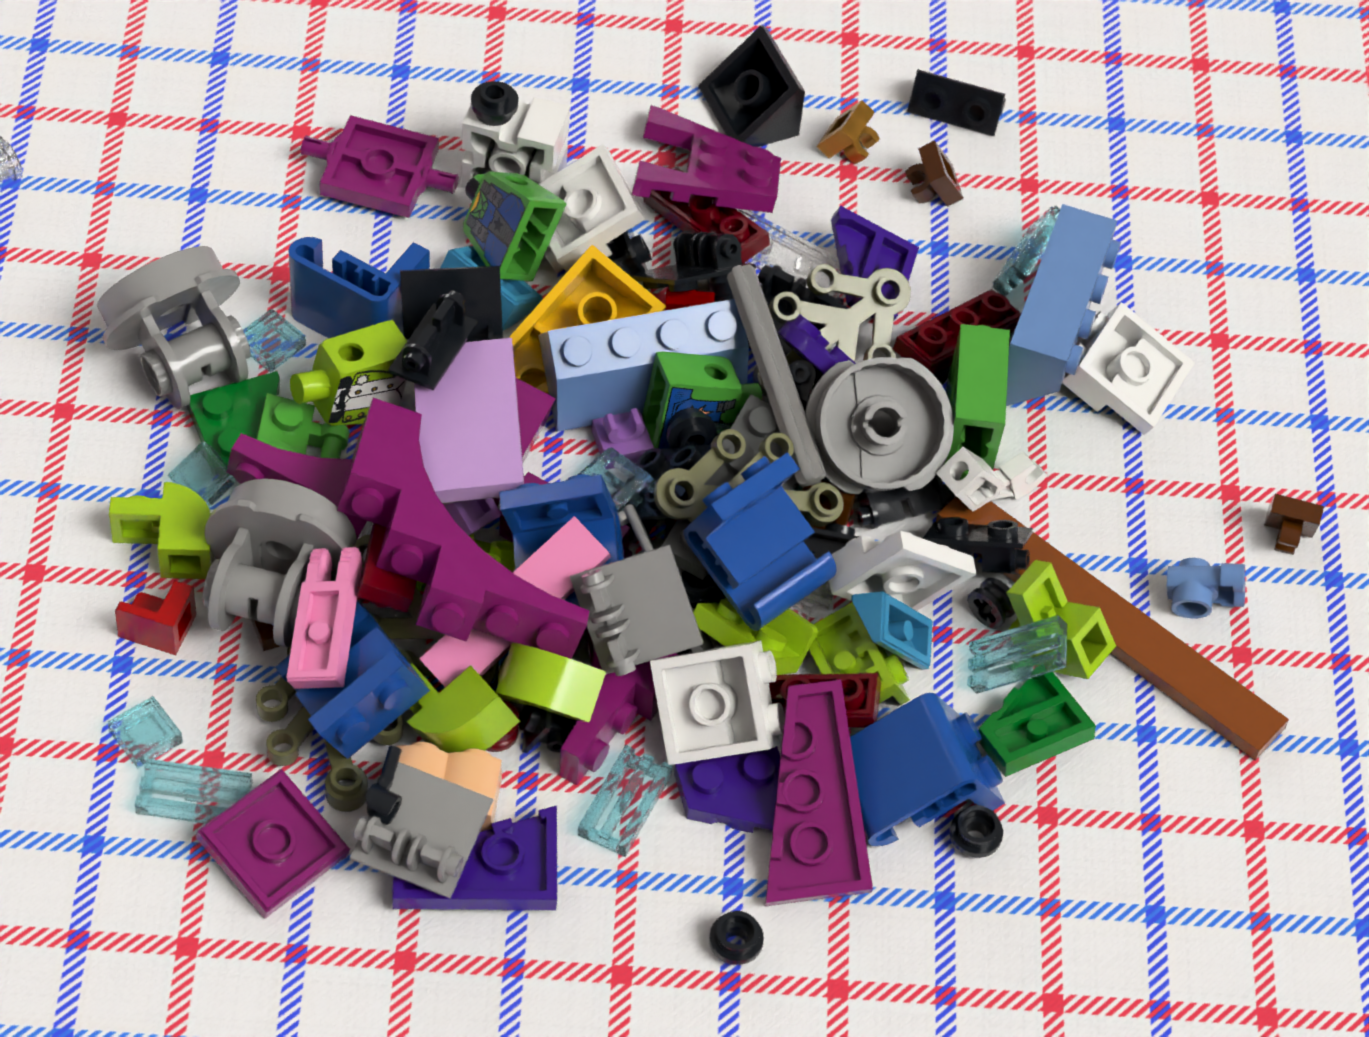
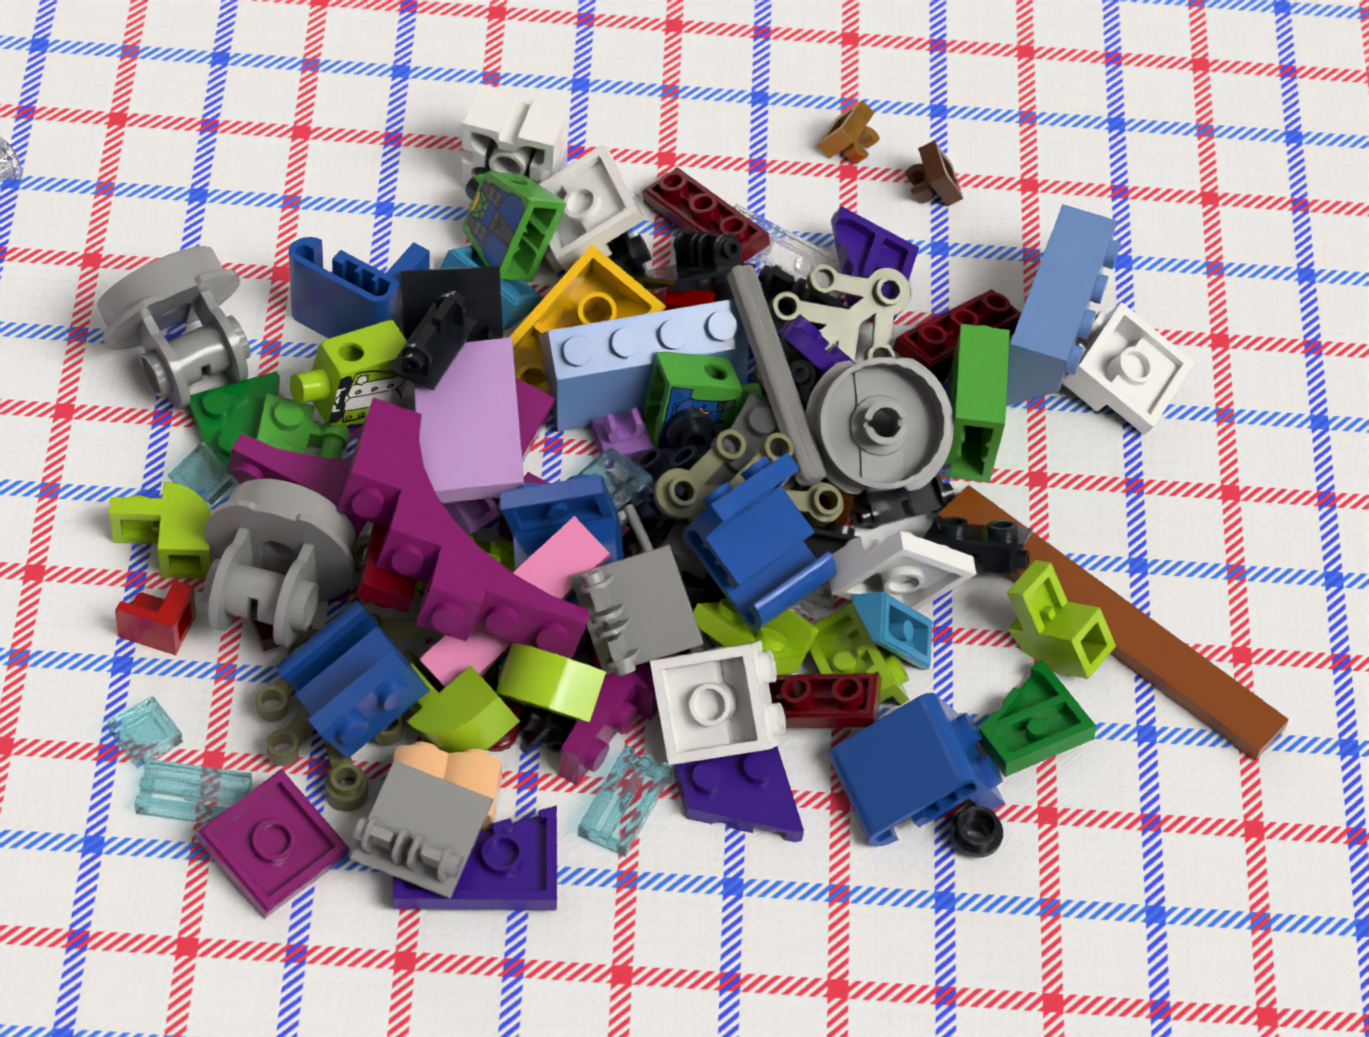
clear light blue tile [243,308,306,373] -> none
bright pink hinge [287,547,363,689] -> none
magenta plate [300,115,459,218] -> none
black hand [366,746,402,825] -> none
black plate [471,81,519,126] -> none
magenta wing [632,105,781,213] -> none
black slope [698,25,805,147] -> none
black plate [709,911,764,965] -> none
magenta wing [765,680,873,906] -> none
black hinge [907,69,1006,136] -> none
white piece [936,447,1048,511] -> none
black bush [967,577,1016,629] -> none
clear light blue tile [967,615,1067,694] -> none
clear light blue tile [992,205,1060,296] -> none
medium blue plate [1167,558,1245,619] -> none
reddish brown tile [1264,493,1324,555] -> none

